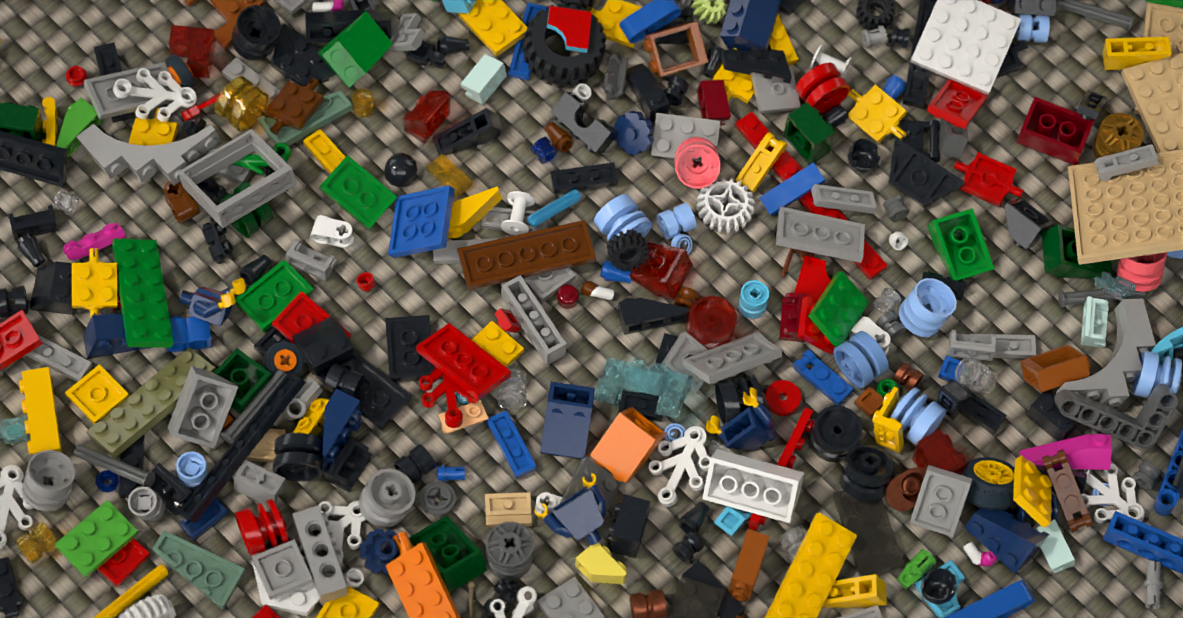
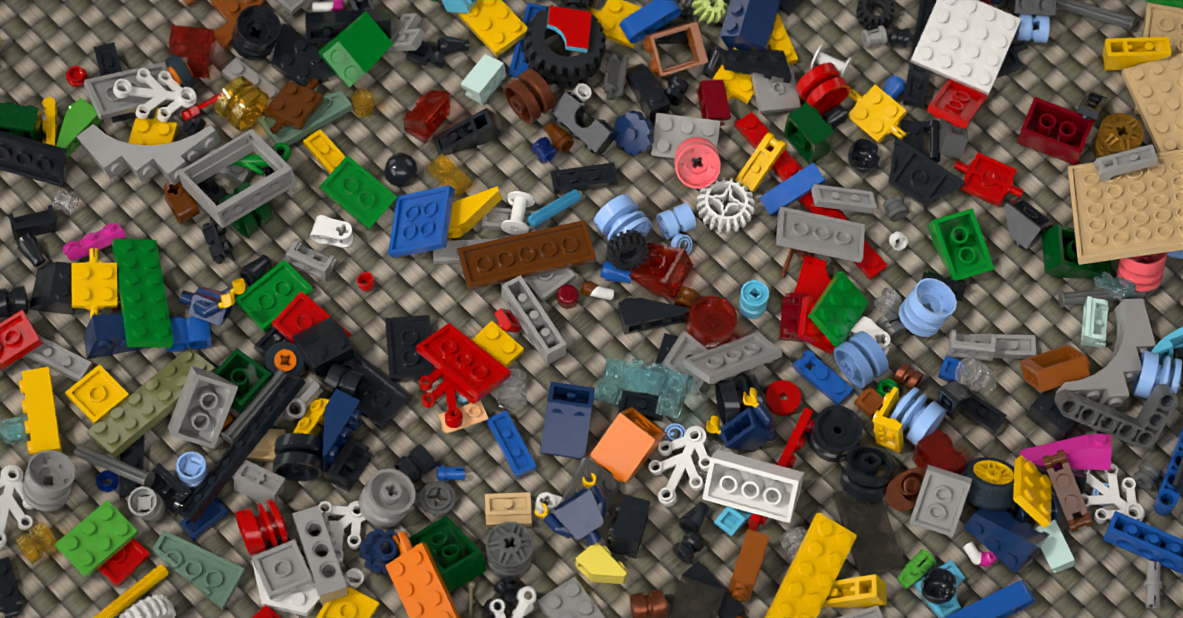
none -> copper wheel [503,69,556,124]

